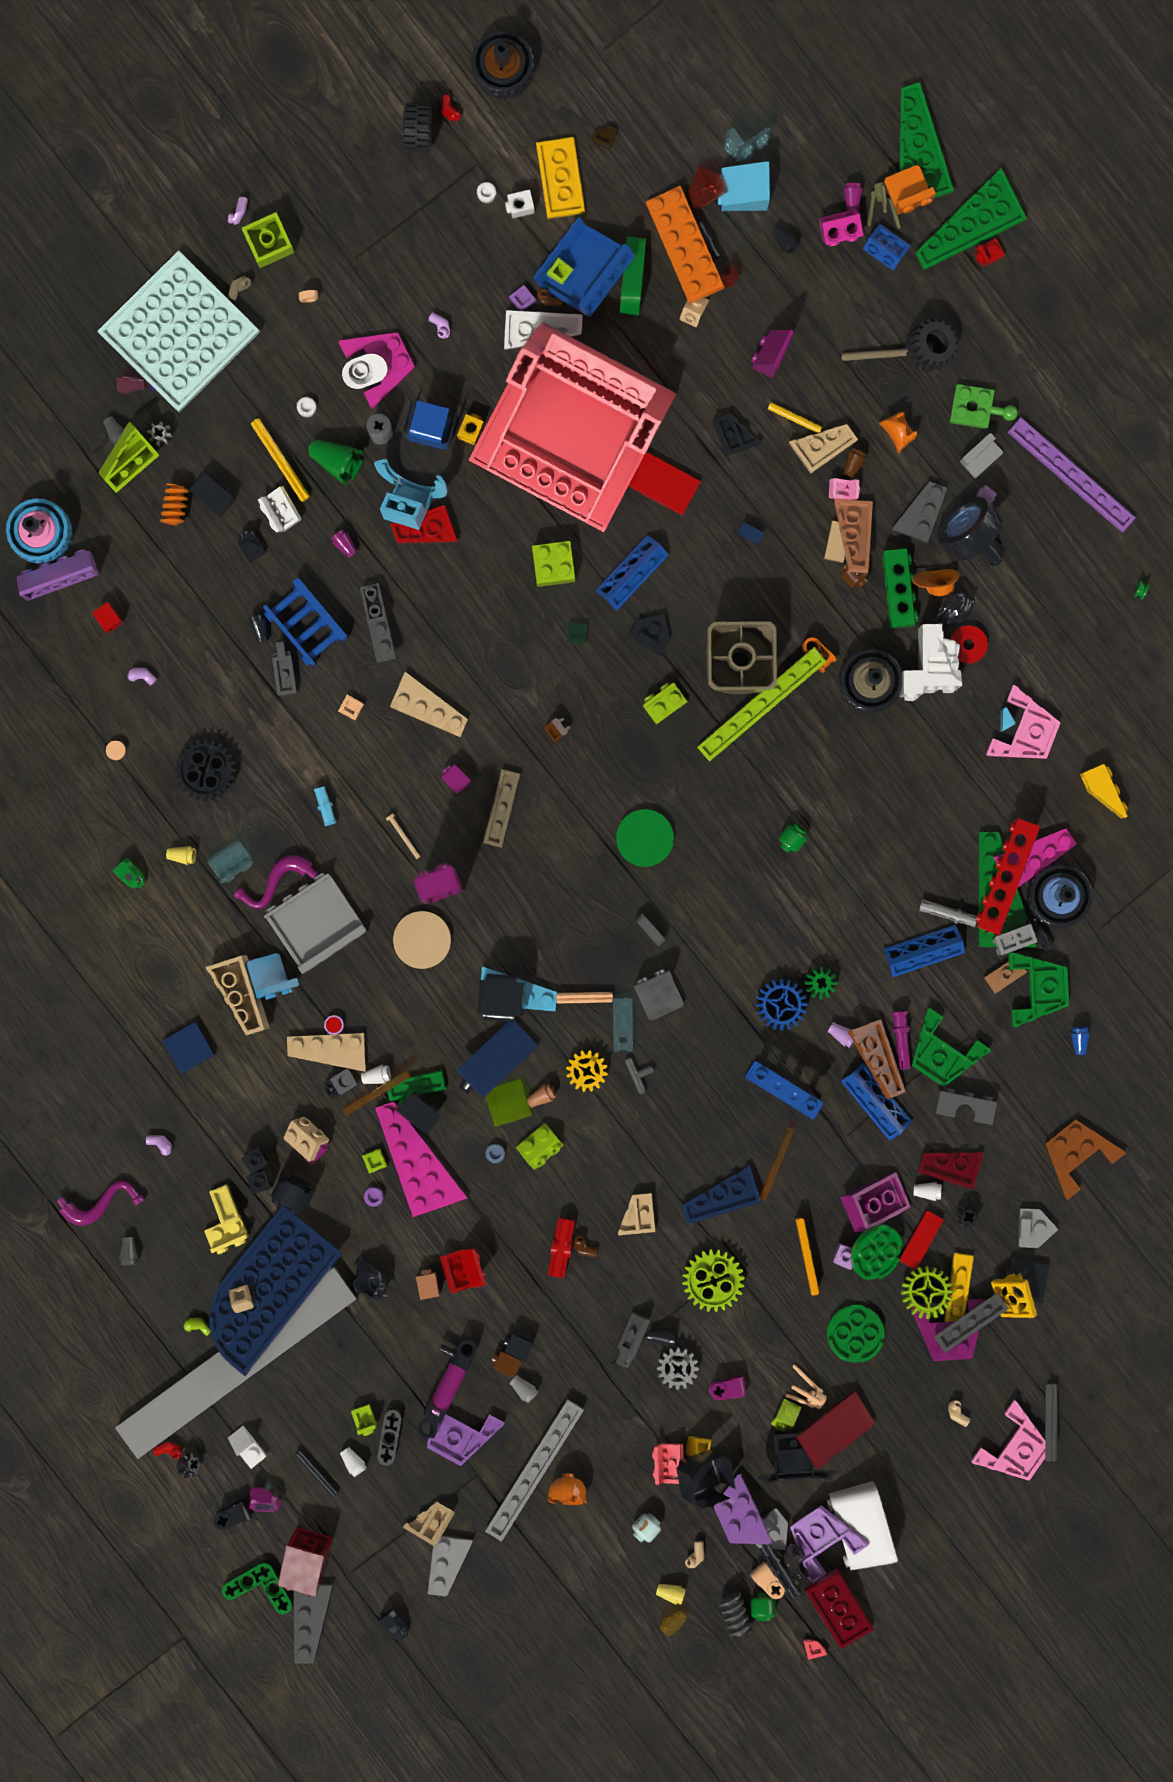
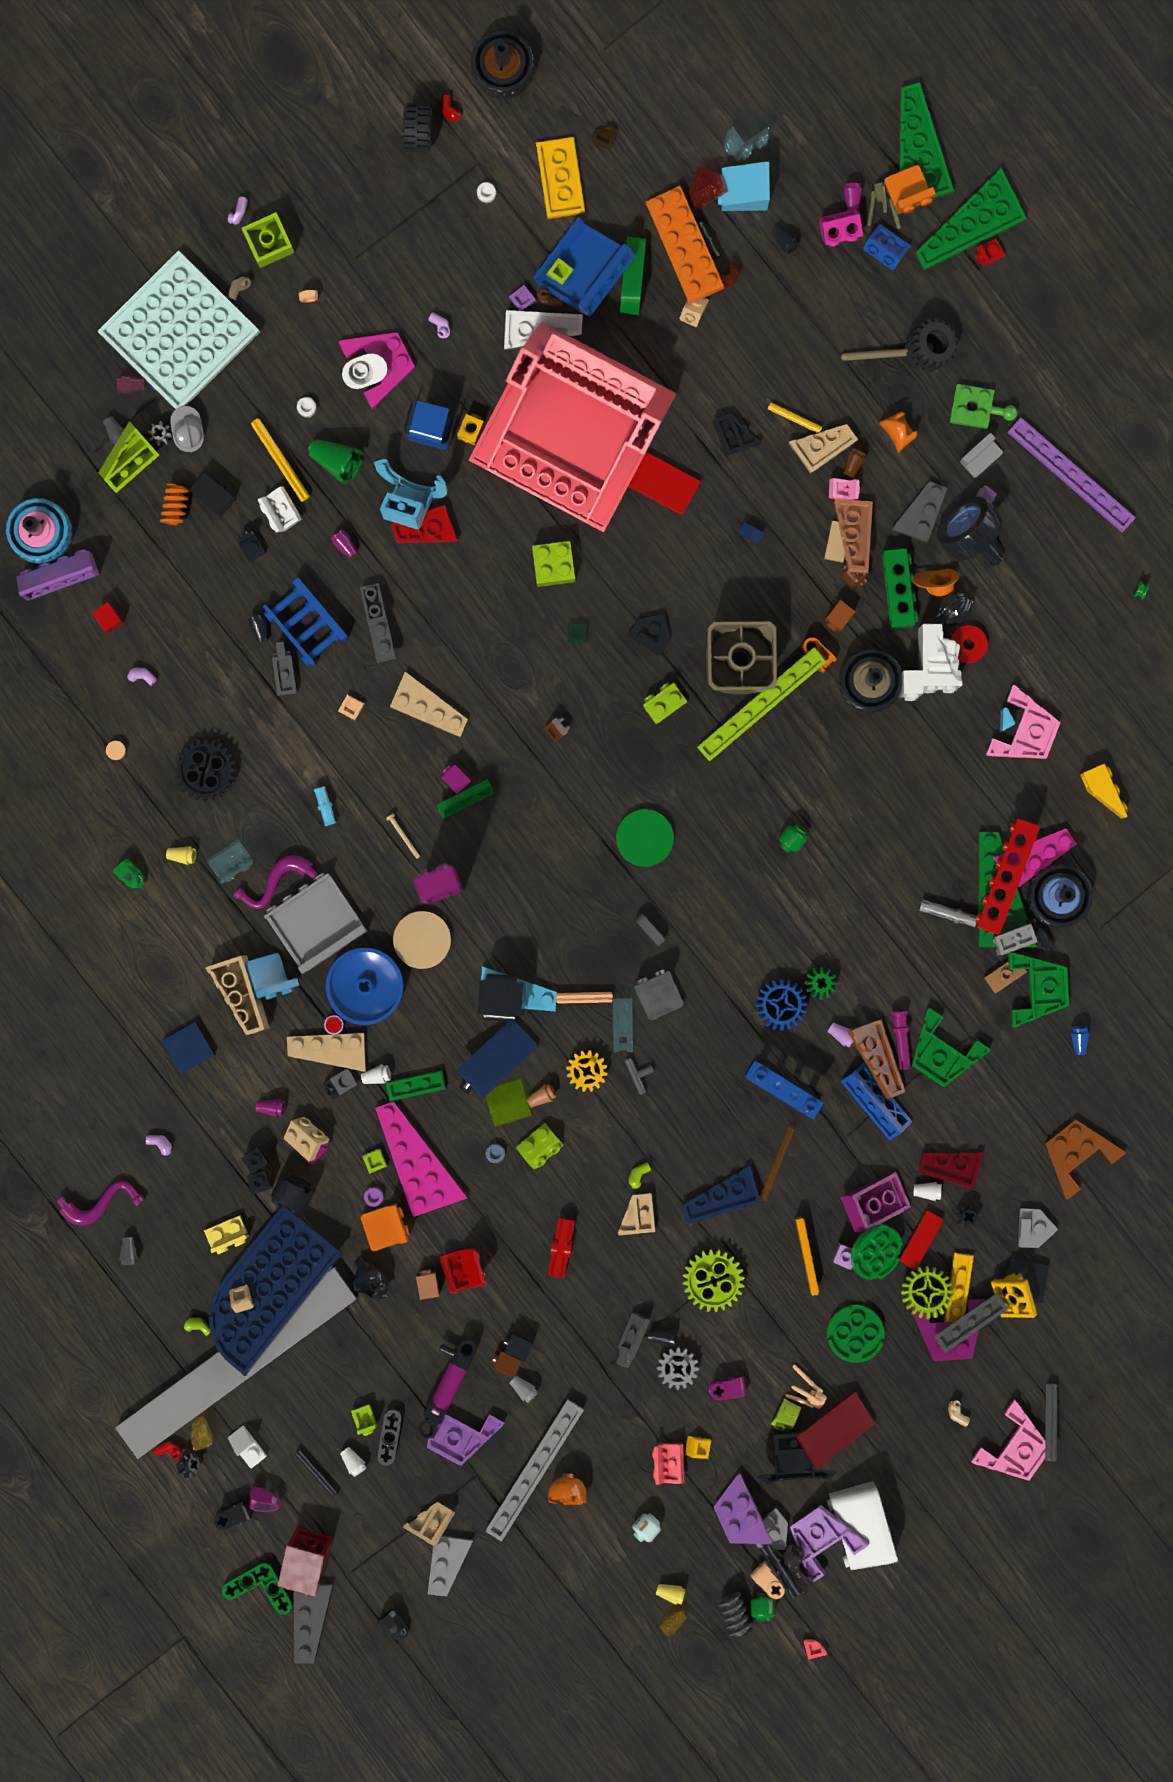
light yellow tile [210,1184,241,1228] -> none
clear orange bar [342,1070,411,1116] -> none
dark grey piece [367,414,393,445] -> none
black brick [393,1091,441,1134] -> none
dark tan tile [483,769,520,848] -> none
white brick [505,190,534,219] -> none
reddish brown arm [573,1235,598,1258] -> none
blue fence [595,535,669,610] -> none
black piece [676,1450,736,1509] -> none
tan arm [685,1541,704,1568] -> none
magenta slope [751,330,794,378] -> none
dark red tile [804,1568,874,1649] -> none
blue fence [883,925,965,977] -> none
dark grey arch [933,1088,997,1125] -> none
none -> light grey piece [171,406,204,452]
none -> clear yellow rock [190,1416,214,1451]
none -> magenta cone [256,1099,285,1118]
none -> blue dish [326,948,403,1025]
none -> orange bracket [361,1203,410,1251]
none -> green tile [436,779,494,819]
none -> lime arm [628,1162,651,1189]
none -> dark orange brick [825,600,855,632]

